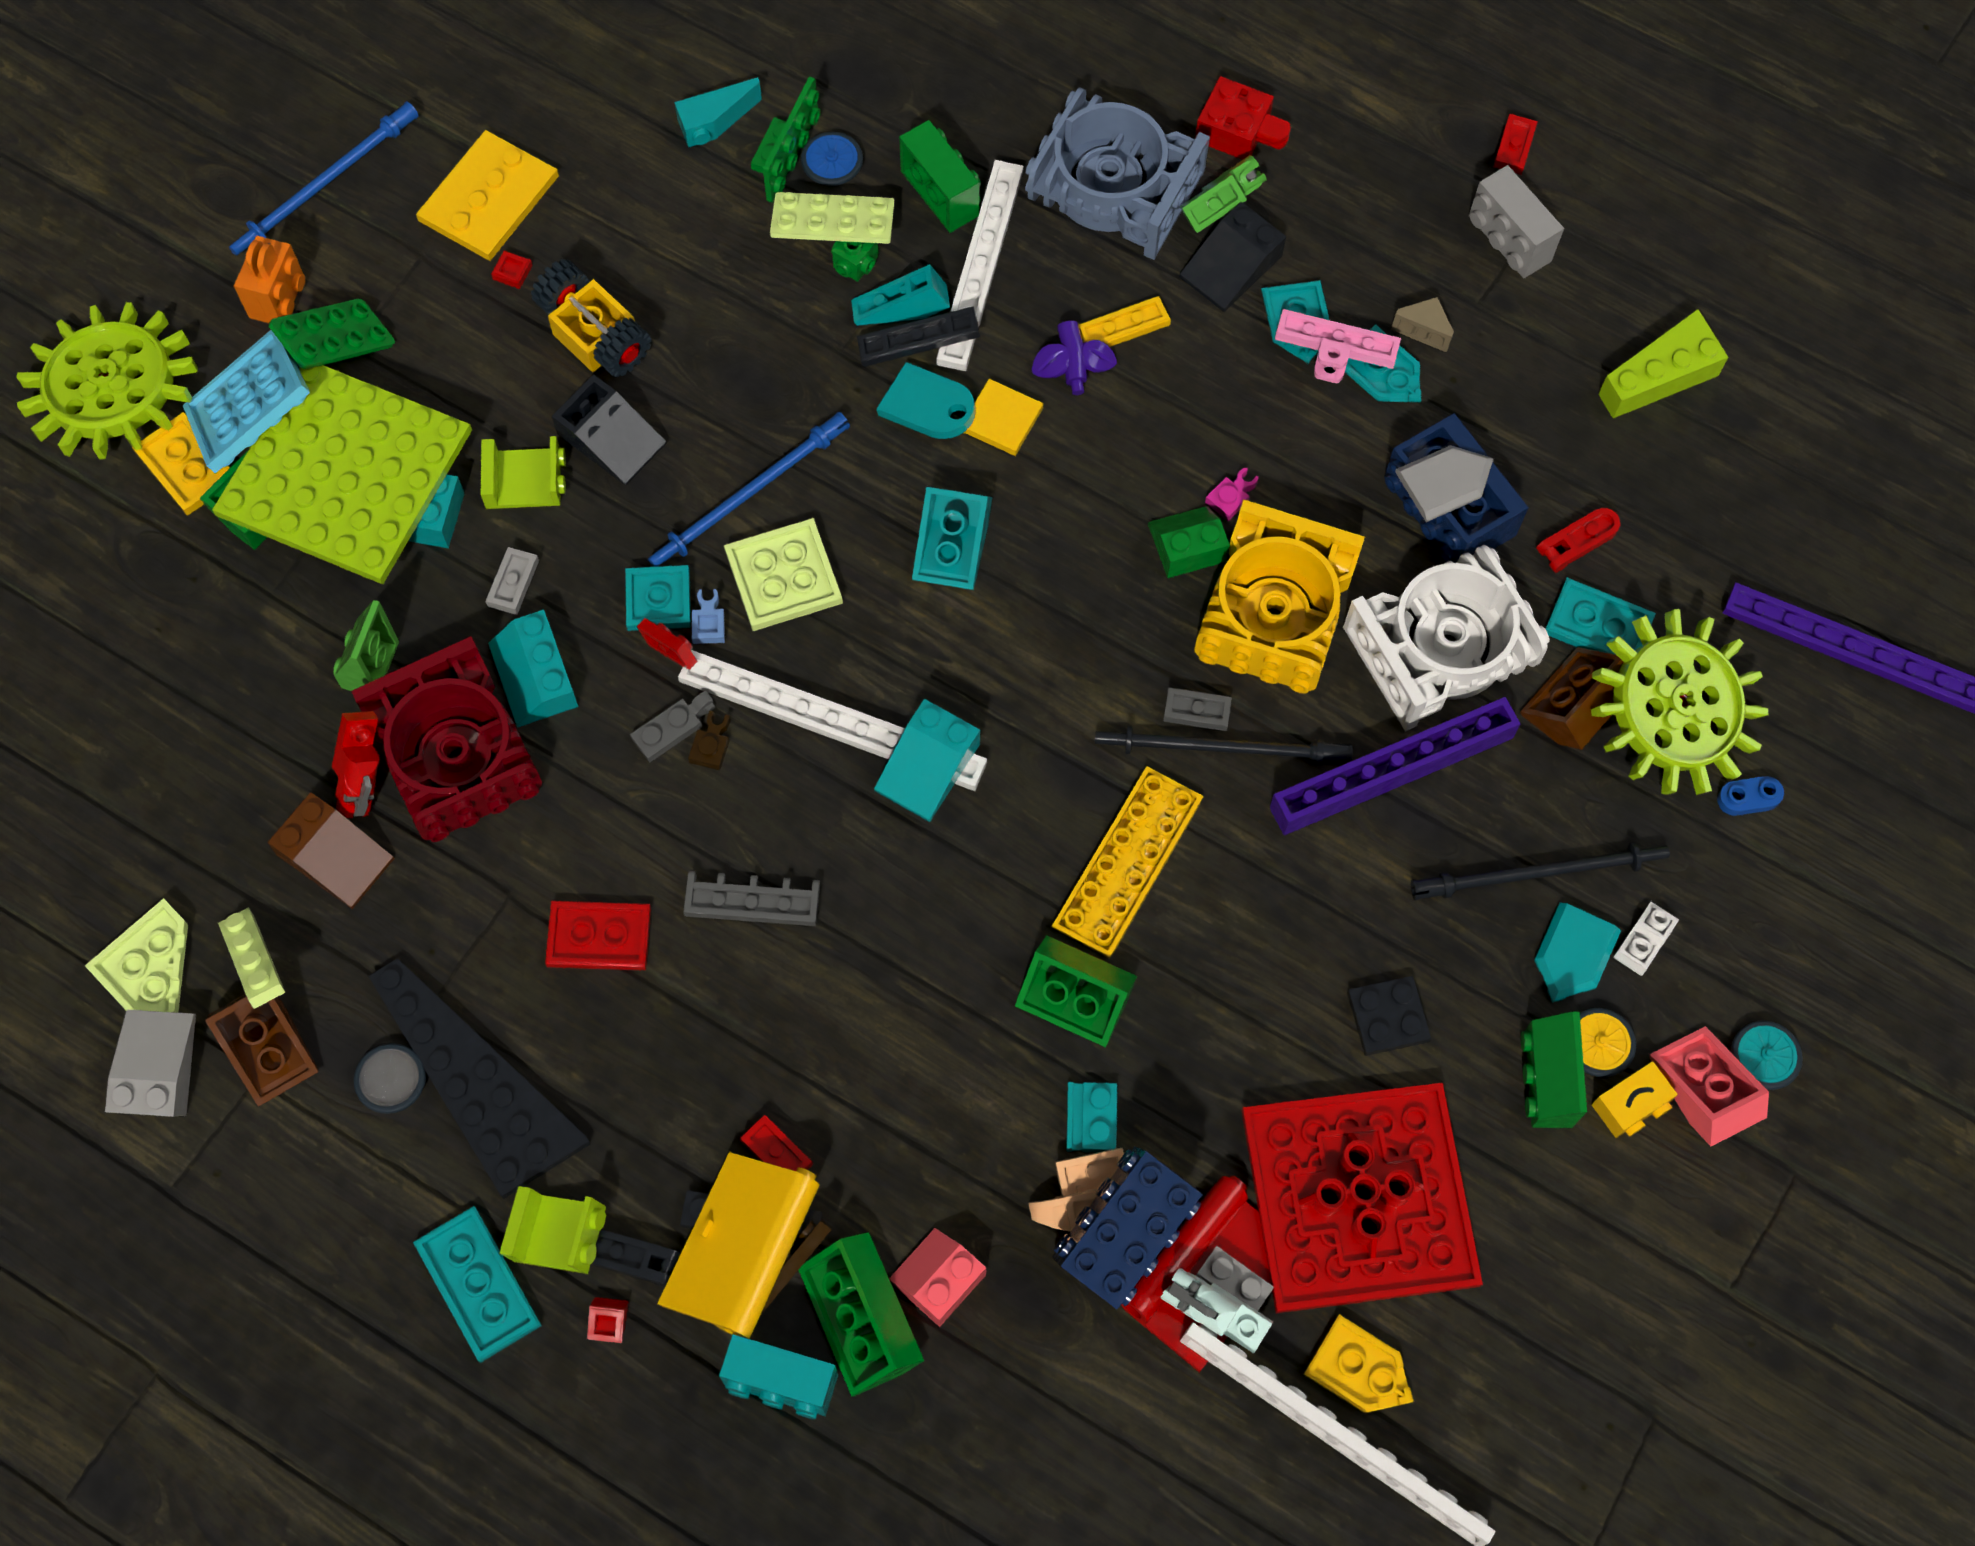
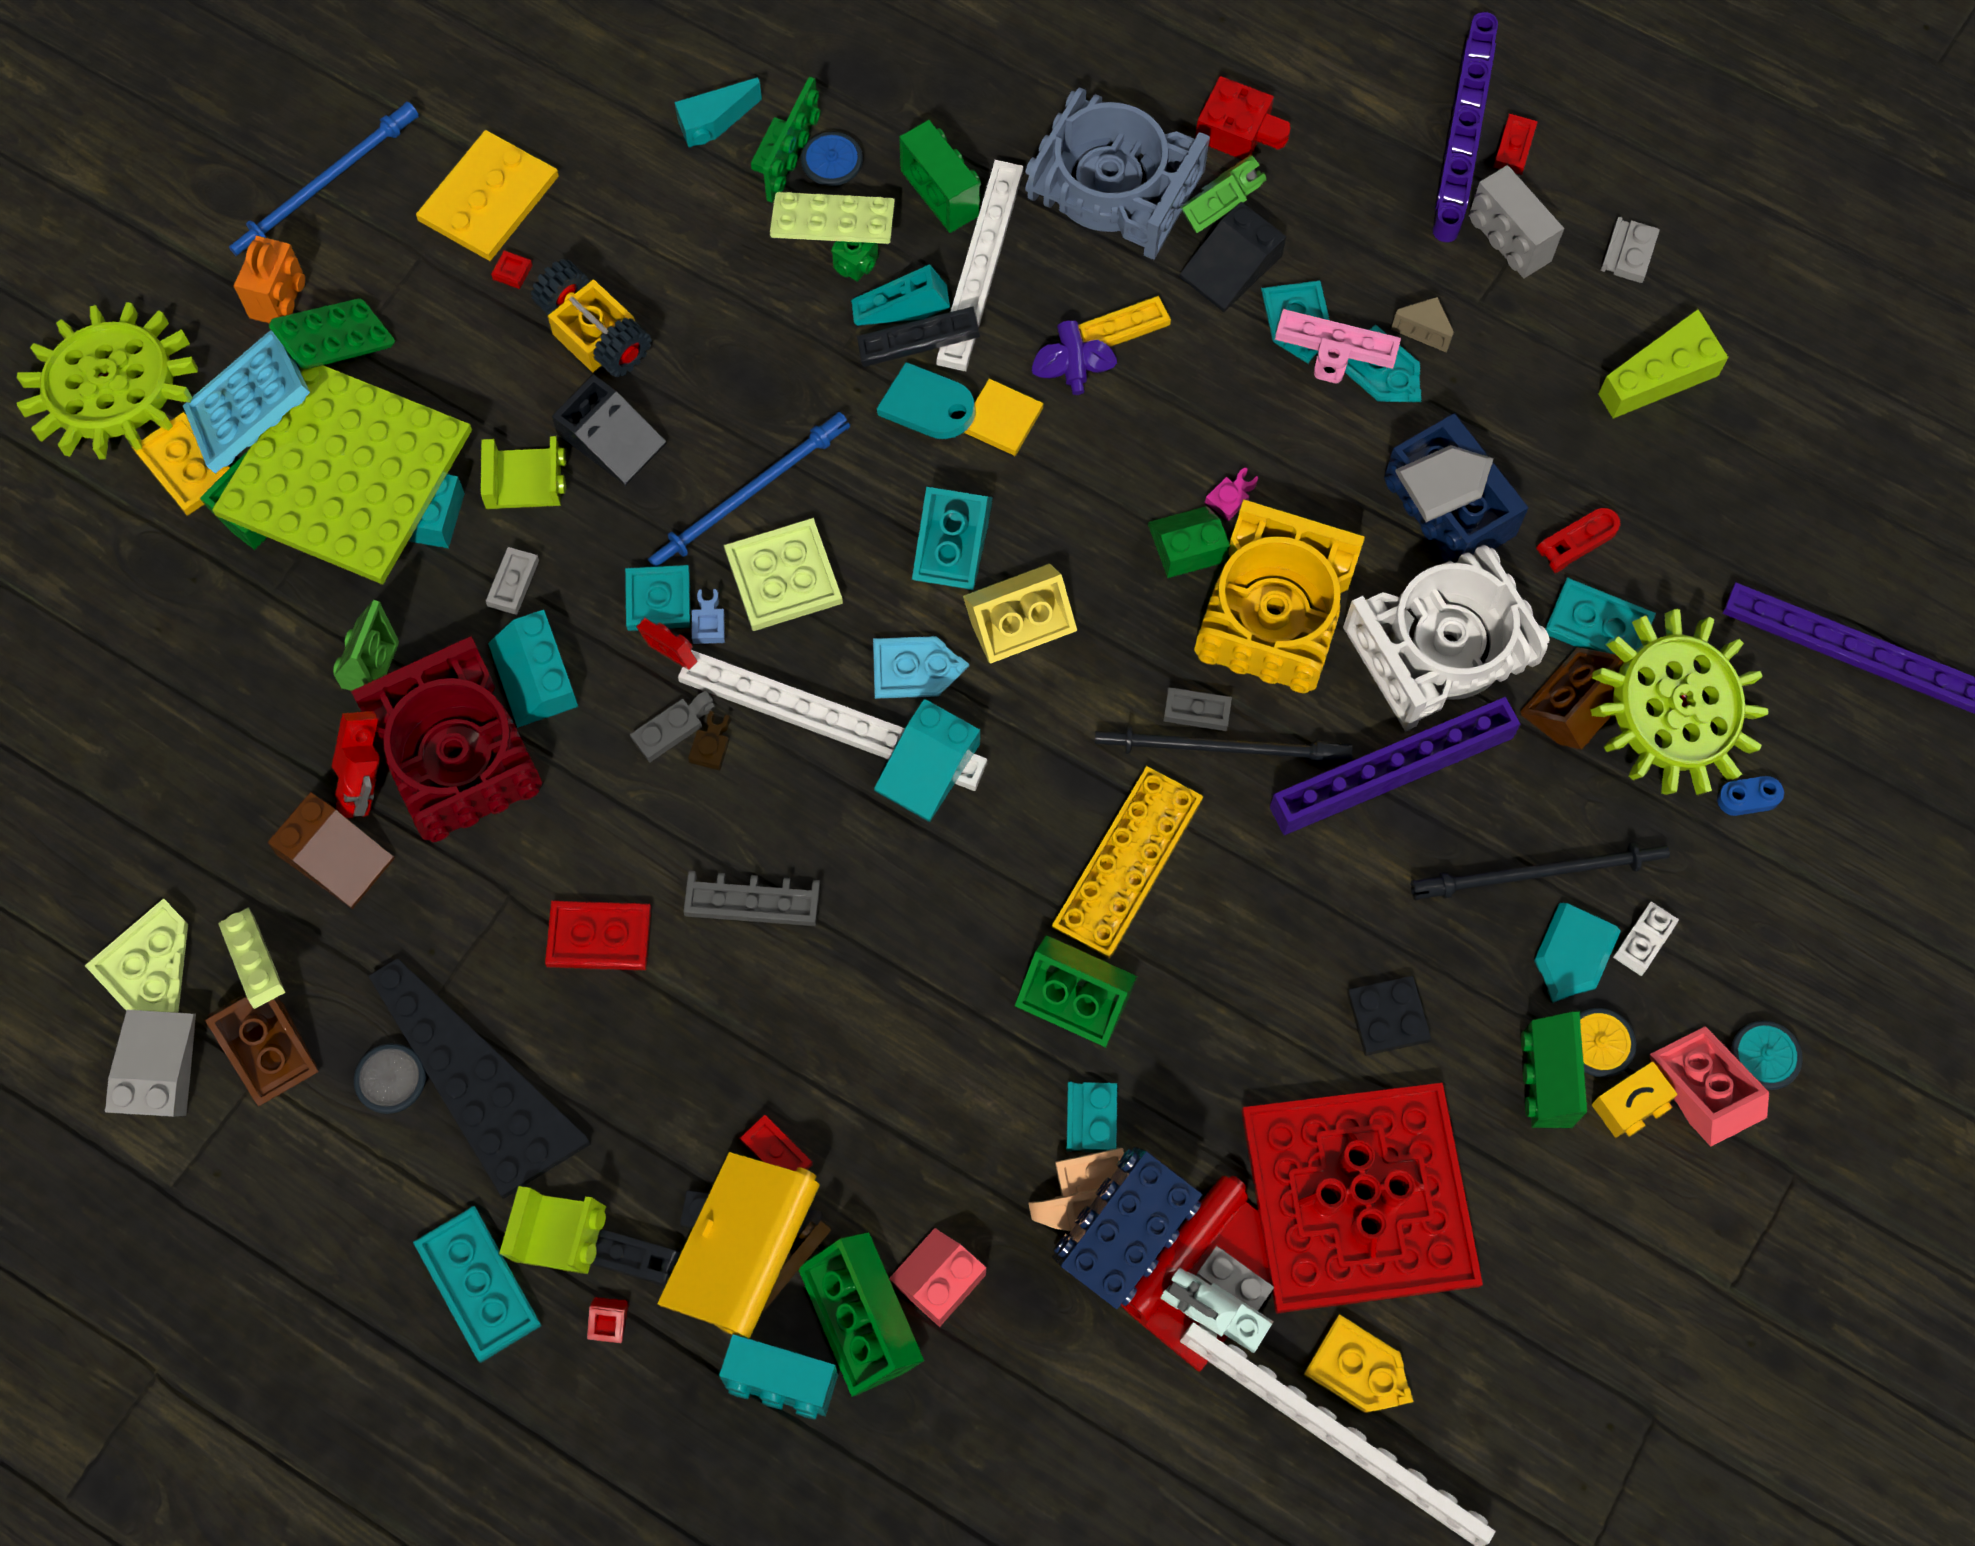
none -> medium azure tile [873,636,969,699]
none -> light yellow slope [963,564,1077,664]
none -> dark purple beam [1433,12,1498,242]
none -> light grey plate [1600,217,1660,283]

